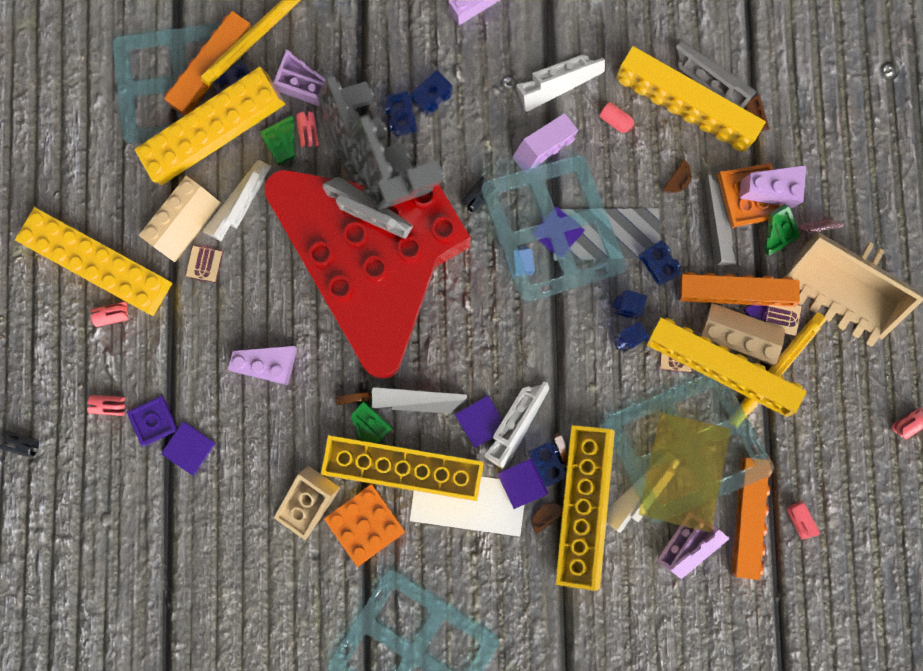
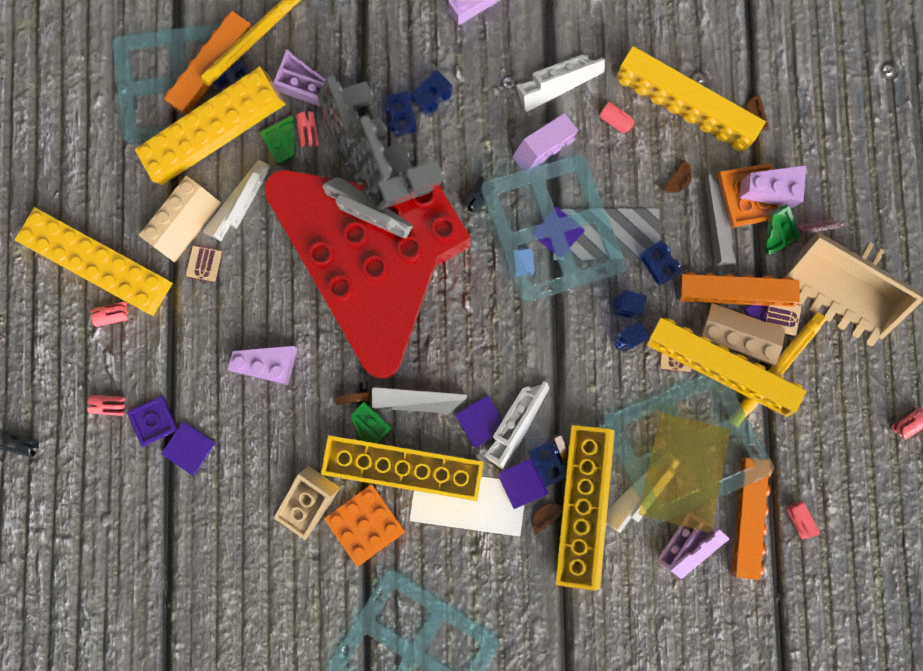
light grey wedge [676,42,756,108] -> none

